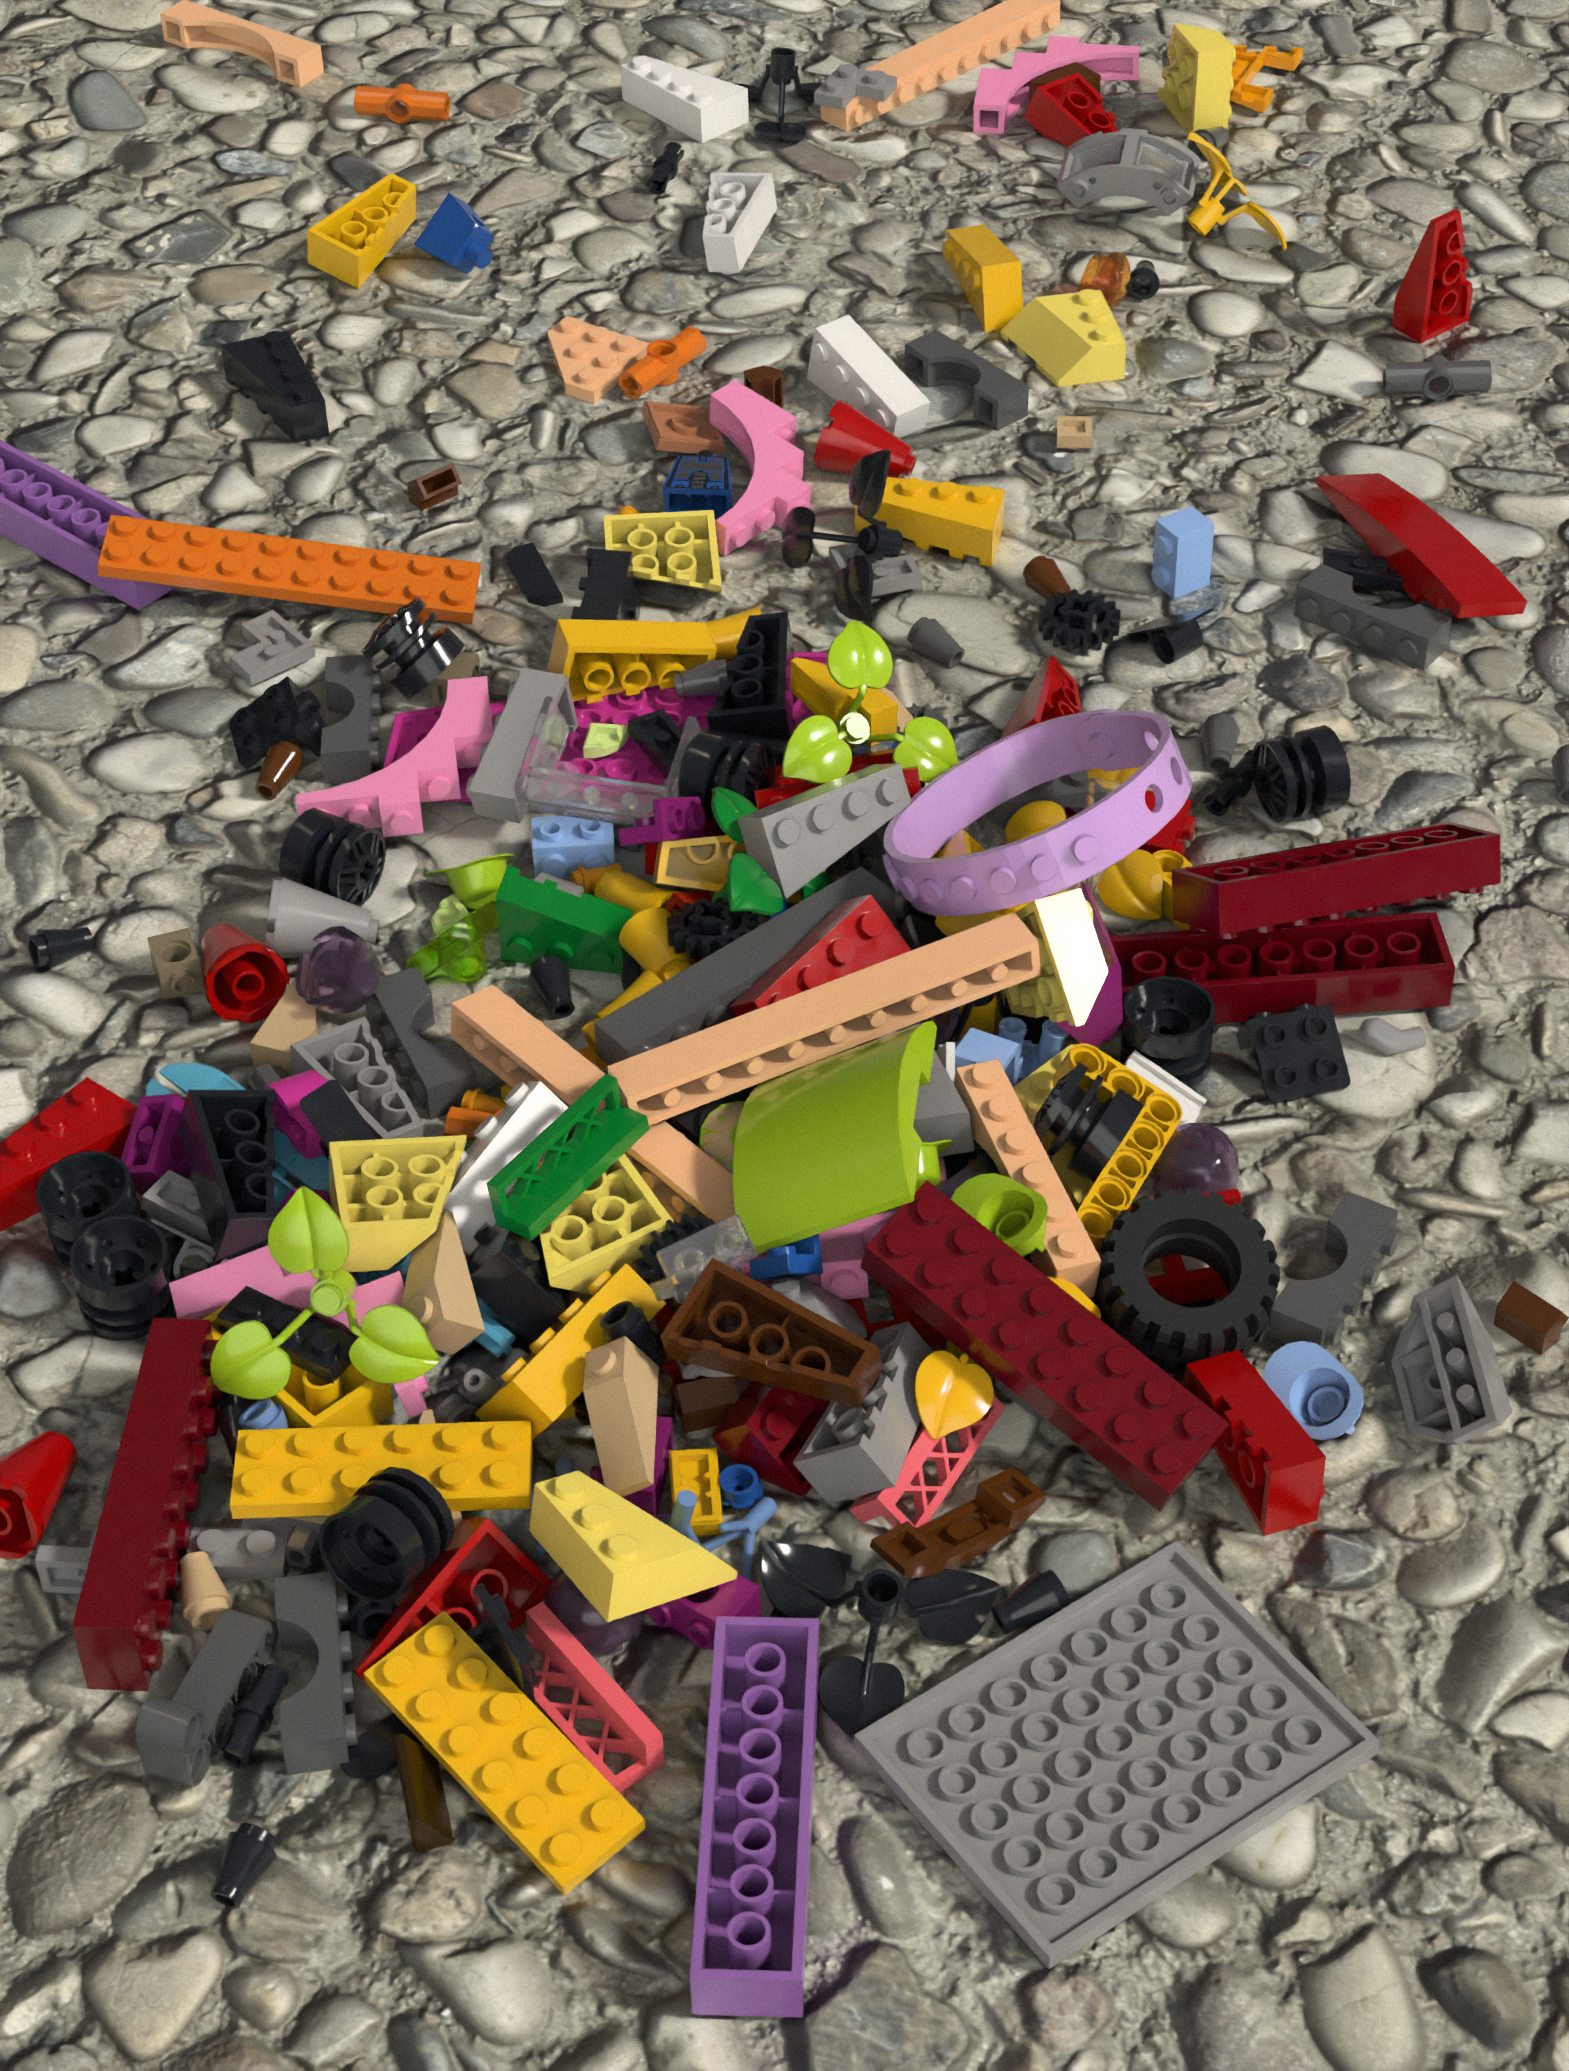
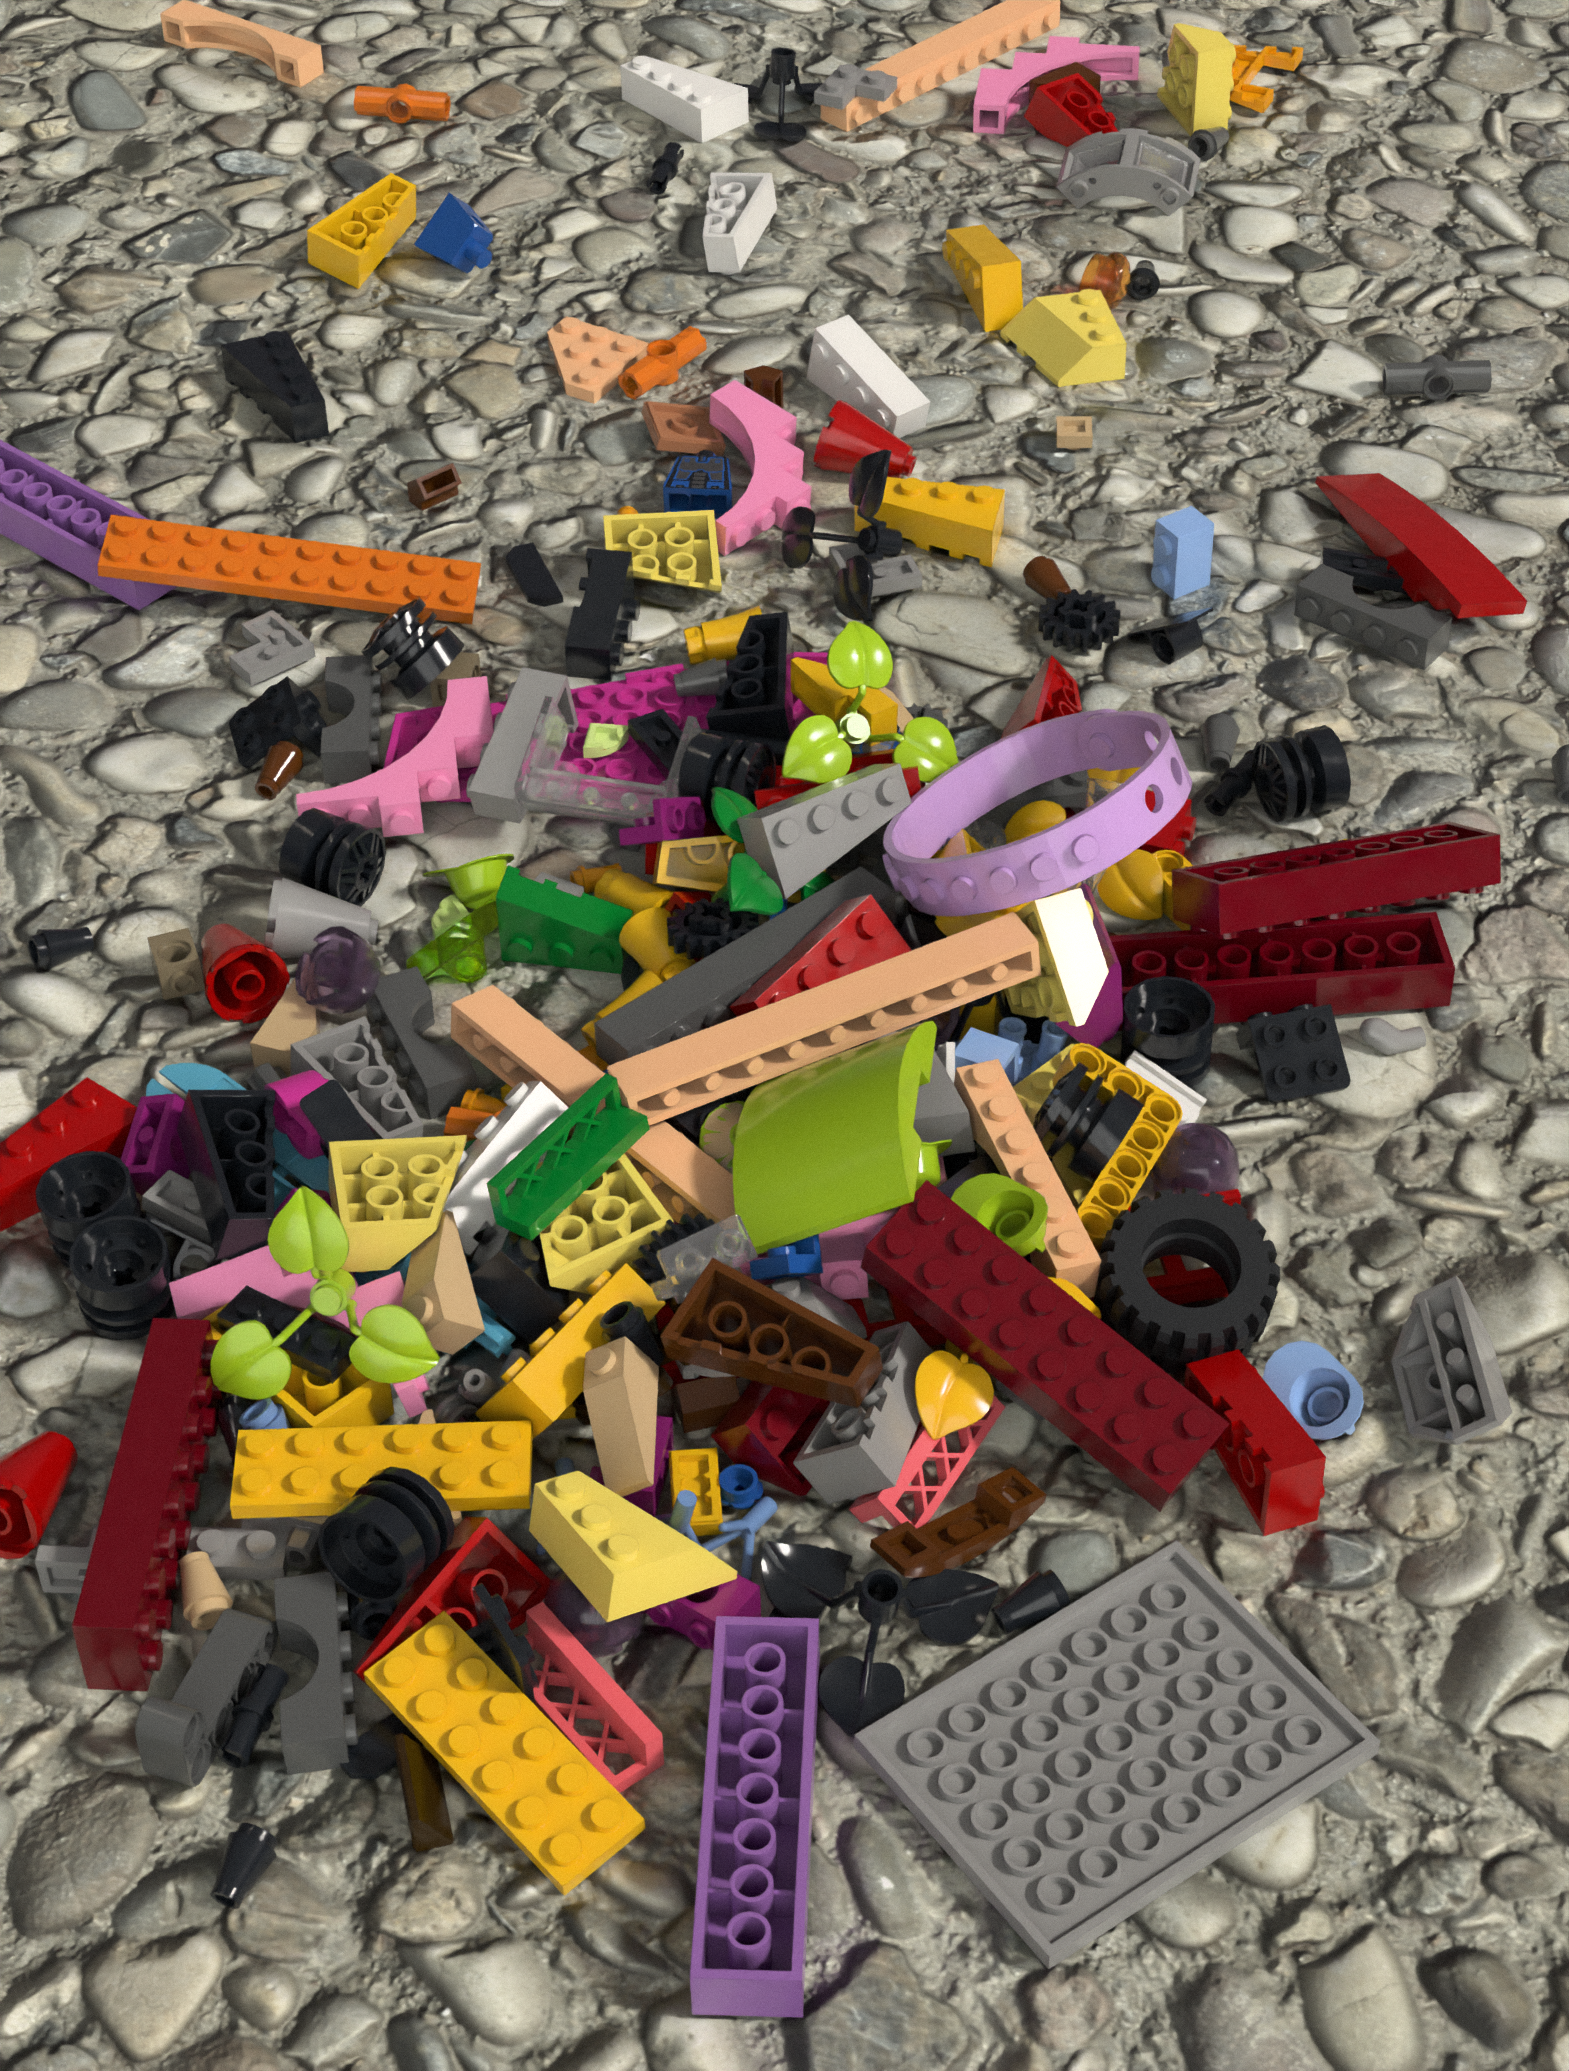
black cone [528,955,575,1019] -> none
light blue brick [531,813,615,878] -> none
yellow wedge [547,619,717,704] -> none
dark grey arch [905,329,1029,431] -> none
dark grey cone [908,617,965,668] -> none
yellow plant [1186,131,1287,252] -> none
dark grey arch [1267,1191,1401,1349] -> none
red wedge [1392,209,1473,343] -> none
reddish brown piece [1494,1281,1569,1355] -> none

